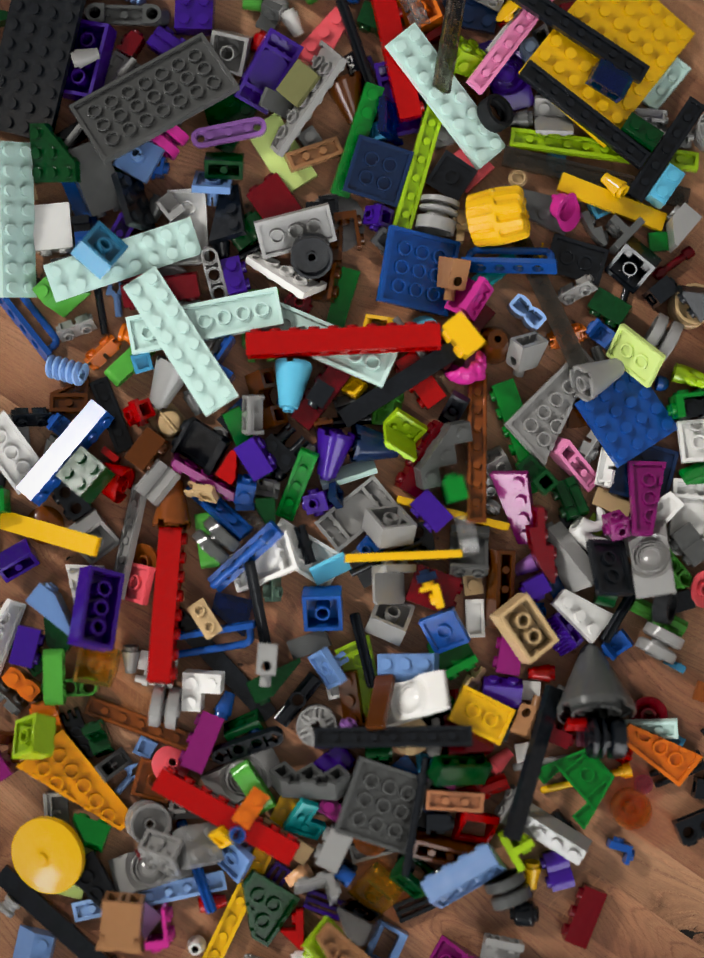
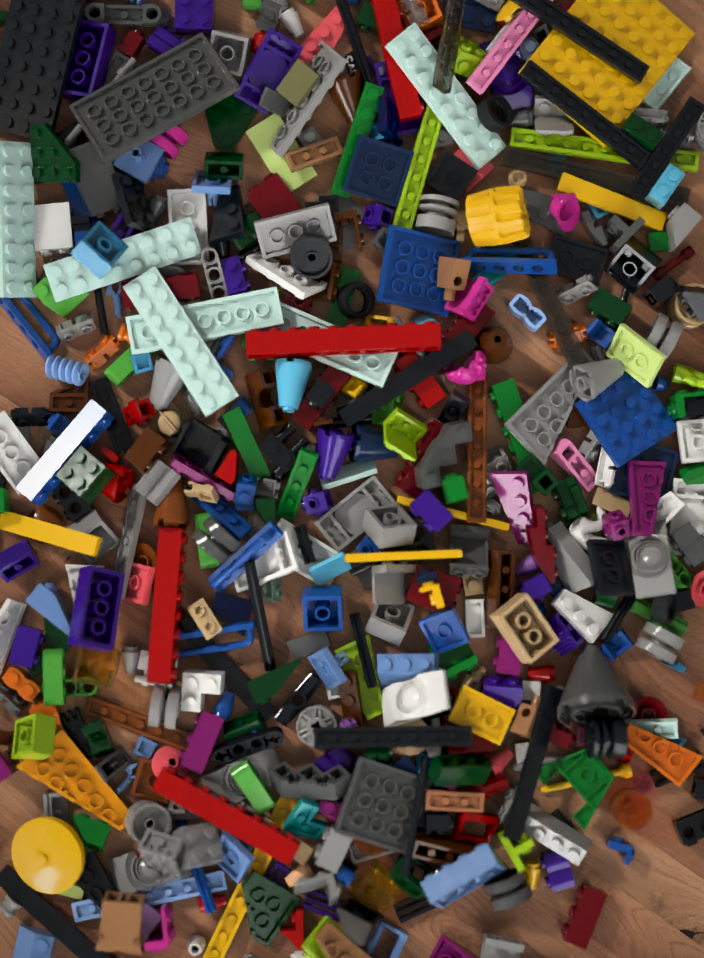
light grey cone [70,47,101,69] -> none
light grey panel [154,191,185,222] -> none
medium lavender plate [191,117,267,149] -> none
yellow tile [208,825,235,849] -> none
blue hinge [229,826,246,843] -> none
orange plate [231,786,270,831] -> none
dark purple brick [234,435,277,482] -> none
light grey hinge [242,394,265,435] -> none
light grey torso [256,643,278,687] -> none
dark blue plate [327,481,344,509] -> none
reddish brown tile [365,675,396,730] -> none
yellow brick [441,311,485,360] -> none
clear slope [454,515,480,557] -> none
light grey torso [506,331,549,378] -> none
black head [510,901,539,927] -> none
red tile [564,717,587,731] -> none
clear blue brick [585,59,634,103] -> none
yellow cone [600,172,630,199] -> none
none -> black tyre [337,282,375,319]

